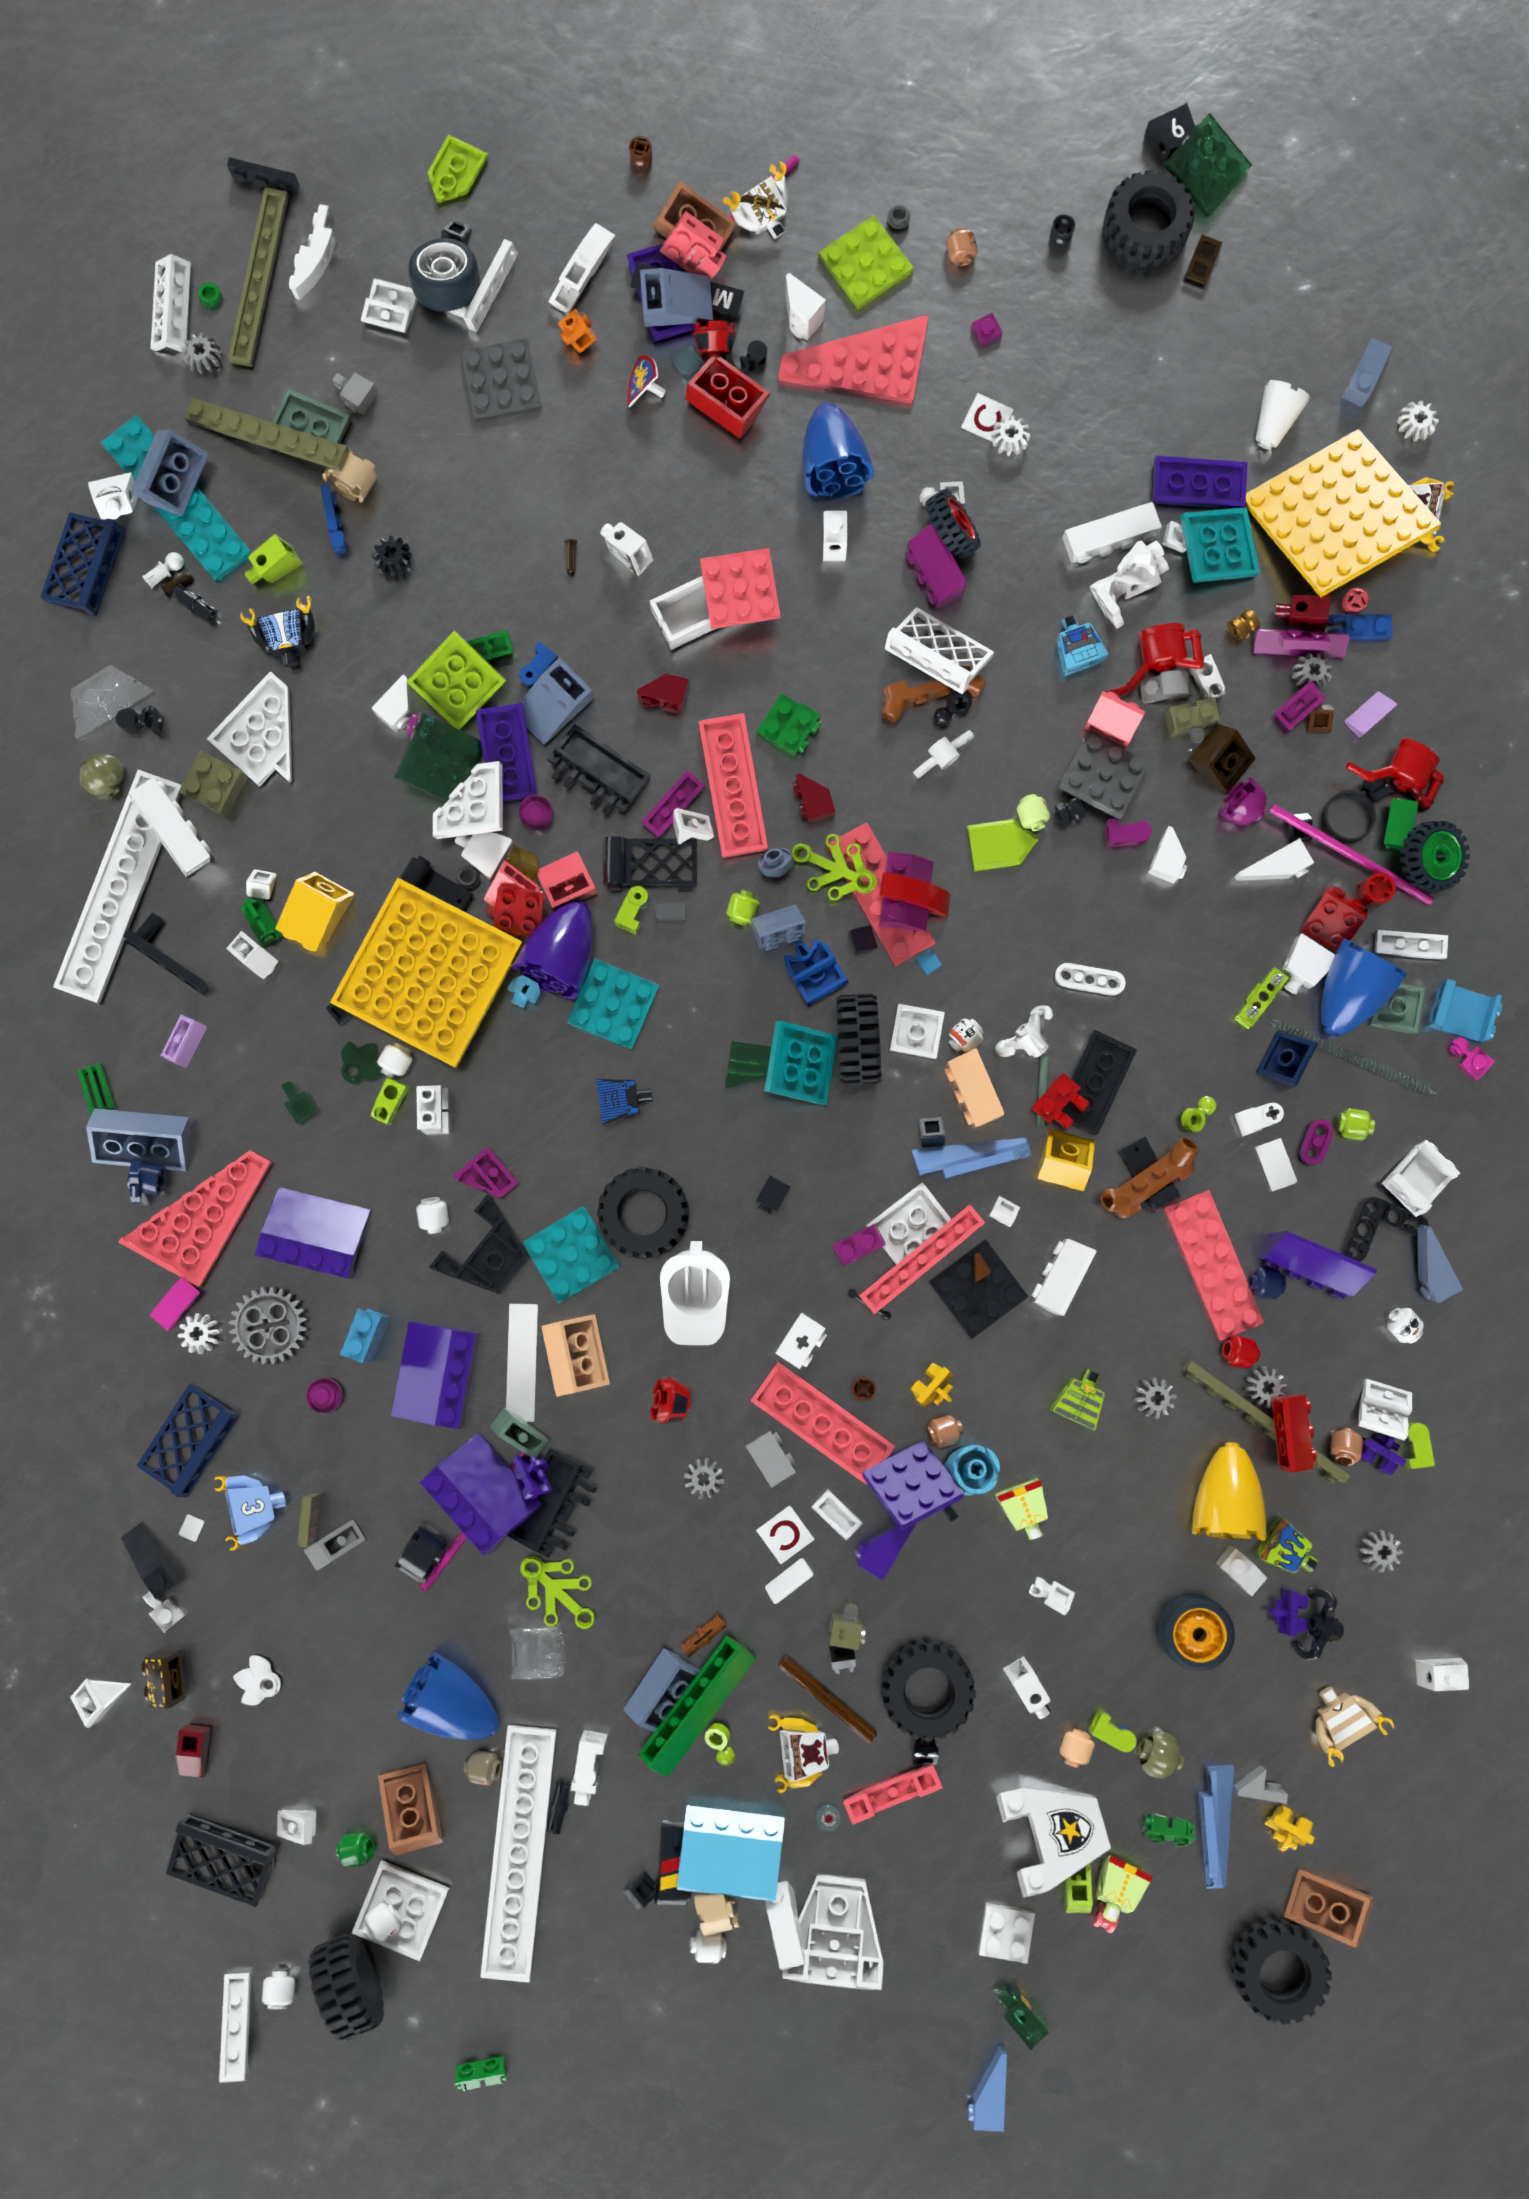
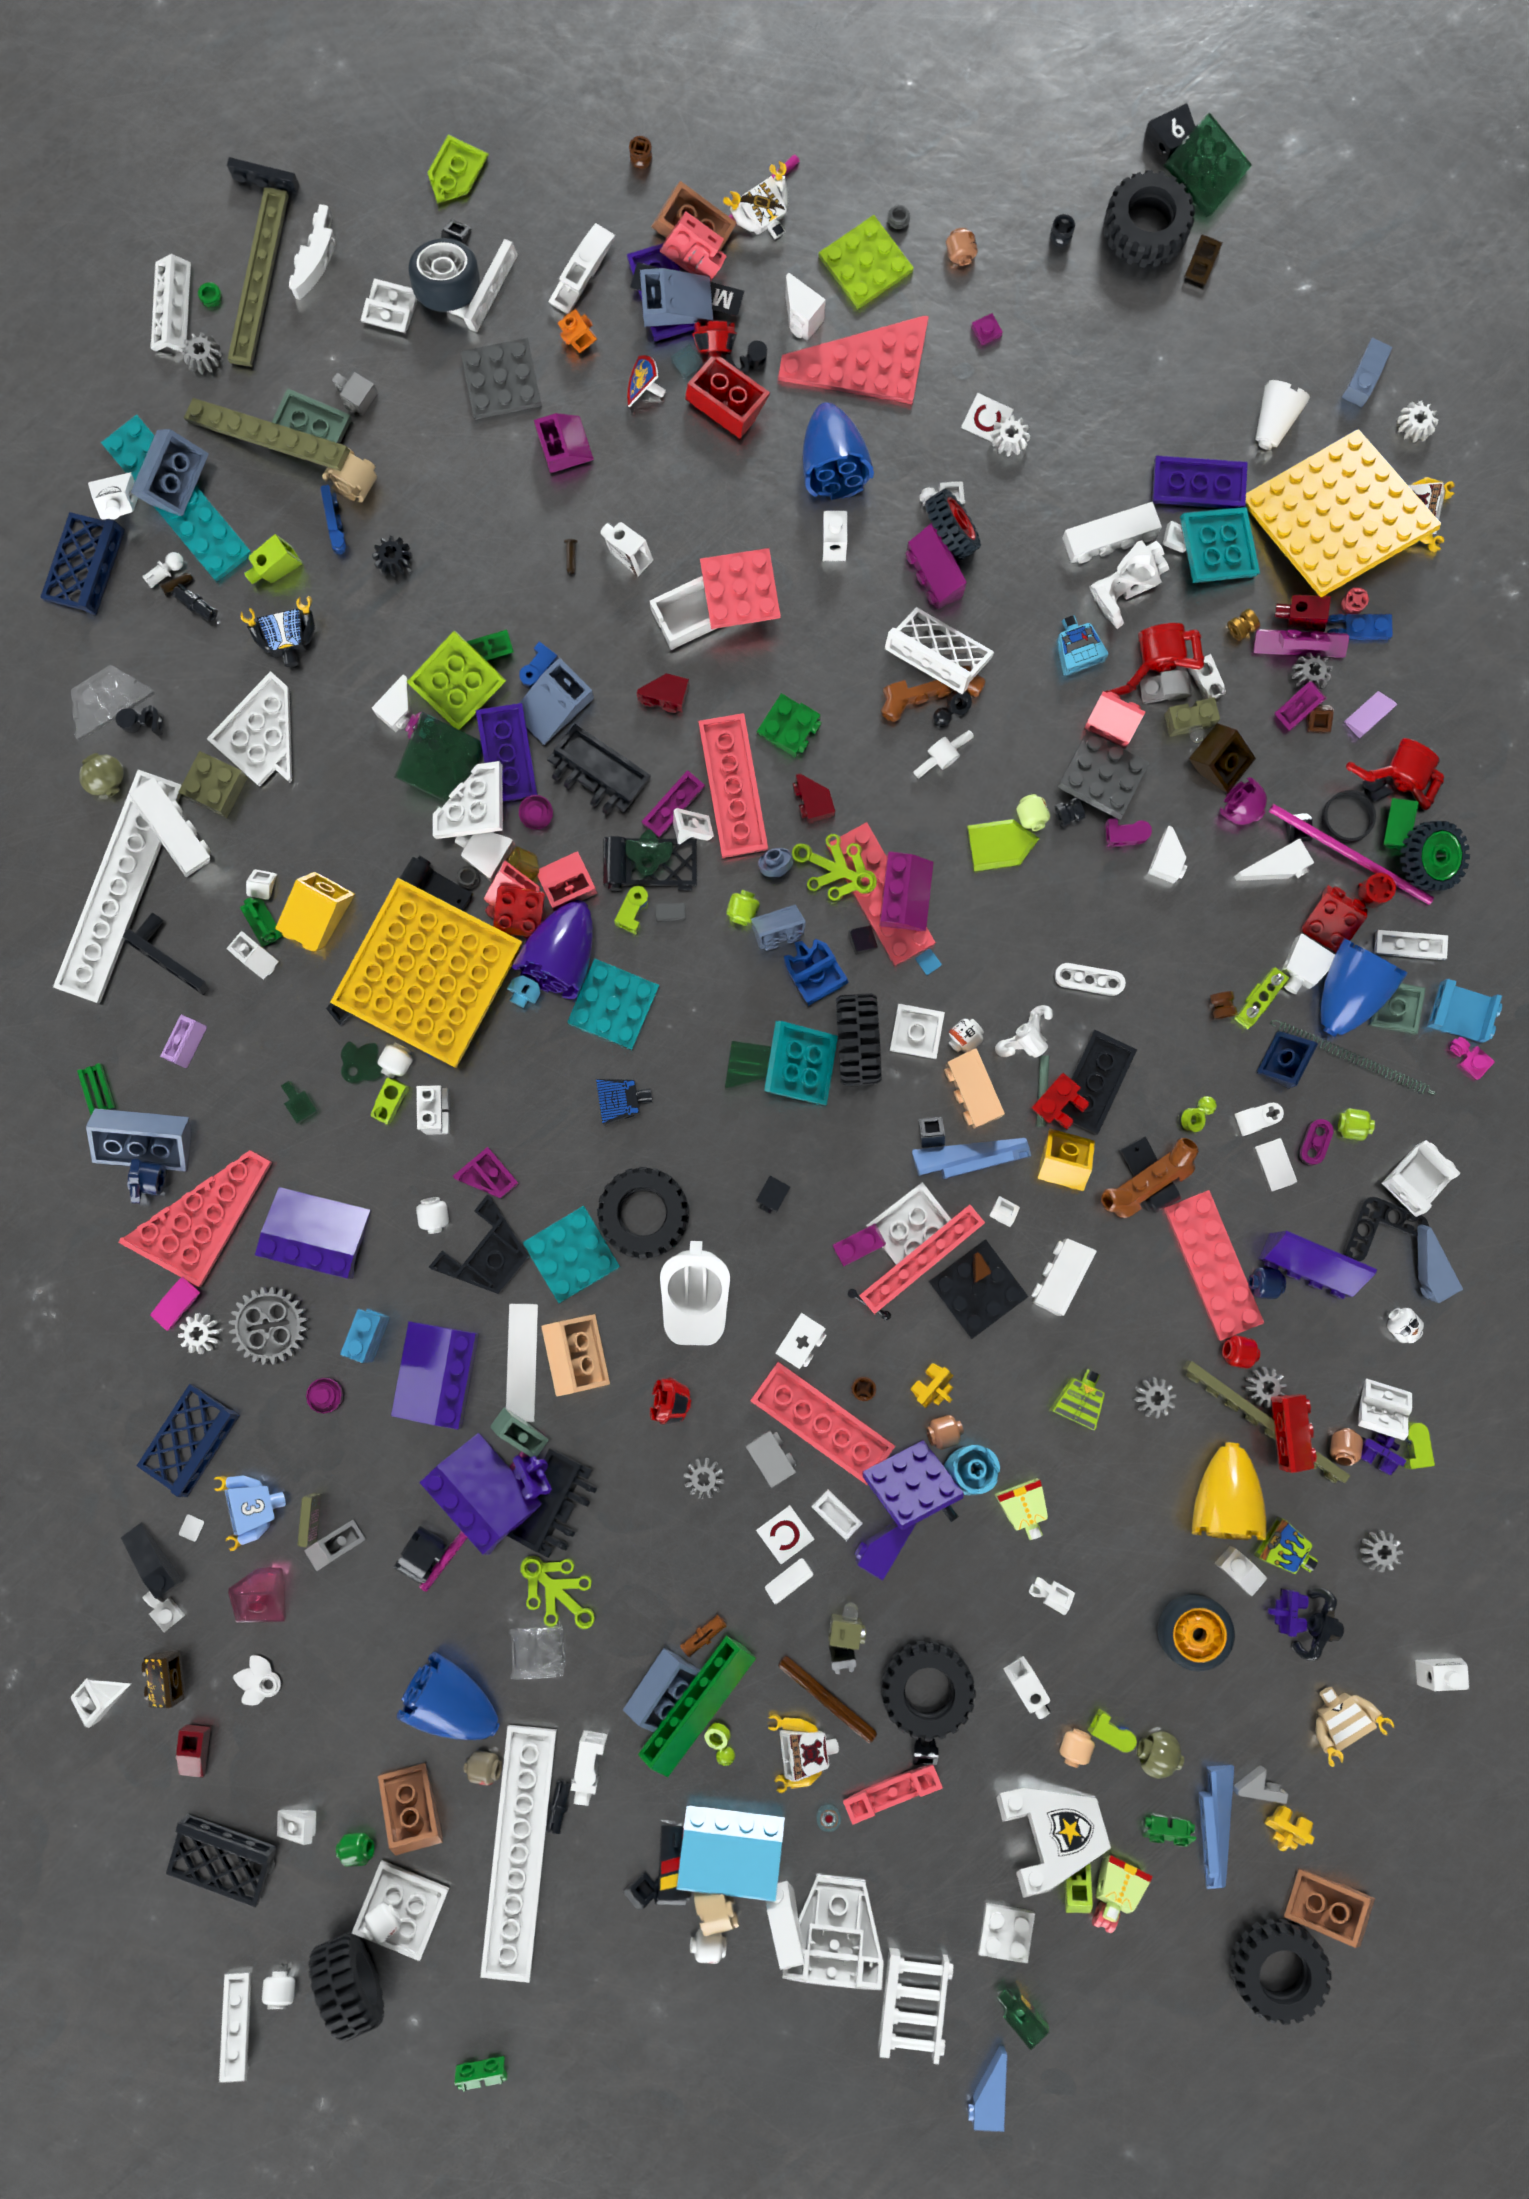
red slope [880,872,951,918] -> none
none -> clear pink slope [228,1567,285,1623]
none -> magenta slope [534,413,594,473]
none -> clear green plate [626,829,673,875]
none -> white fence [878,1948,953,2064]
none -> reddish brown wheel [1210,991,1238,1019]

